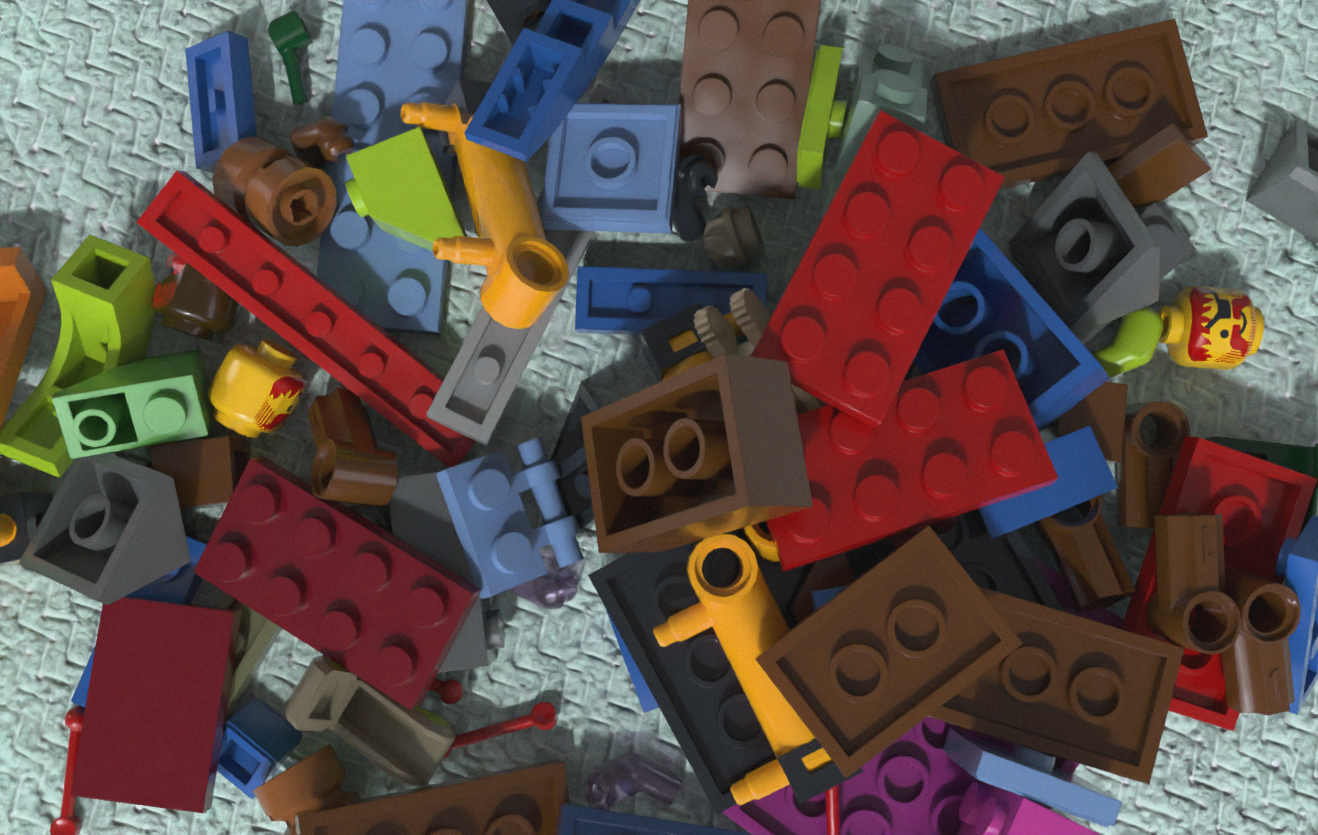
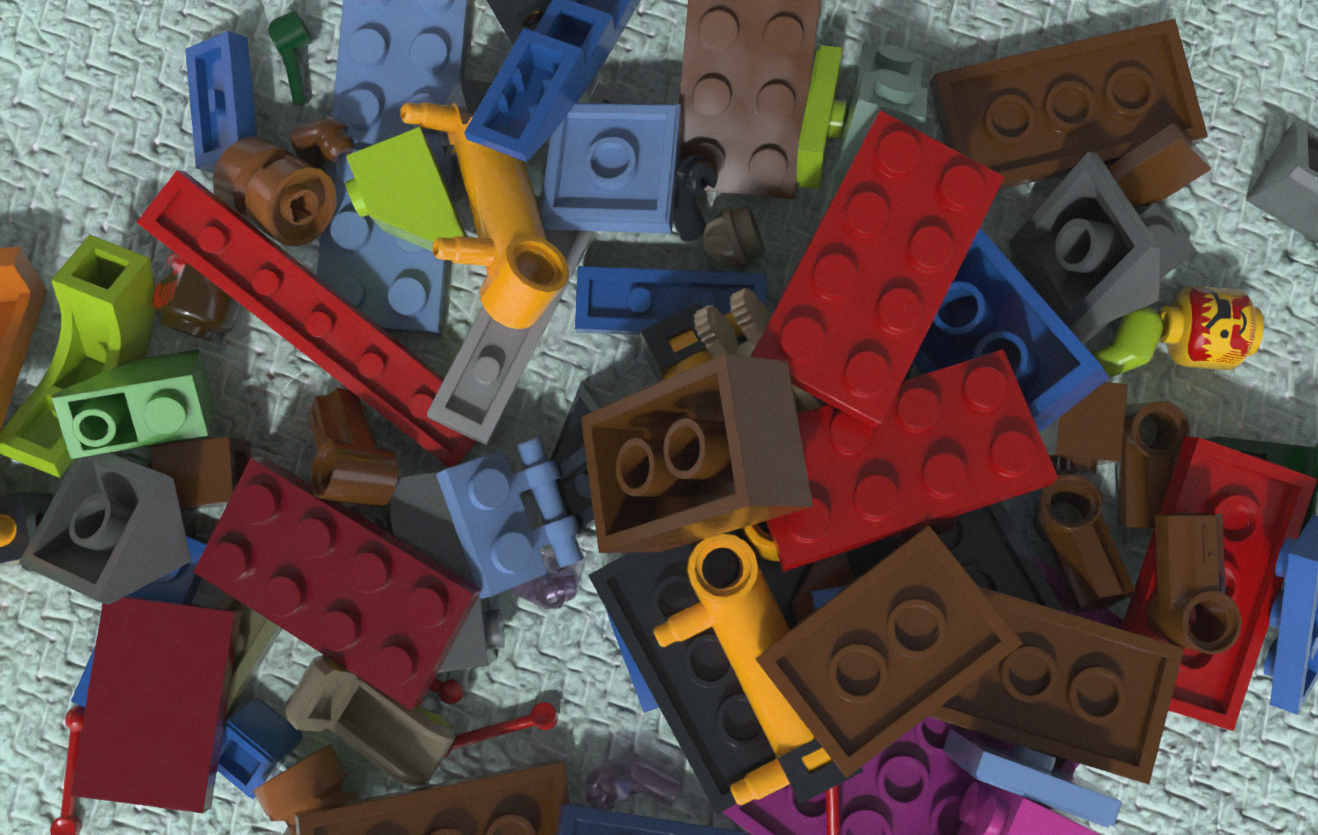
yellow head [207,339,306,438] -> none
blue slope [978,426,1118,539] -> none
reddish brown piece [1222,568,1301,716] -> none

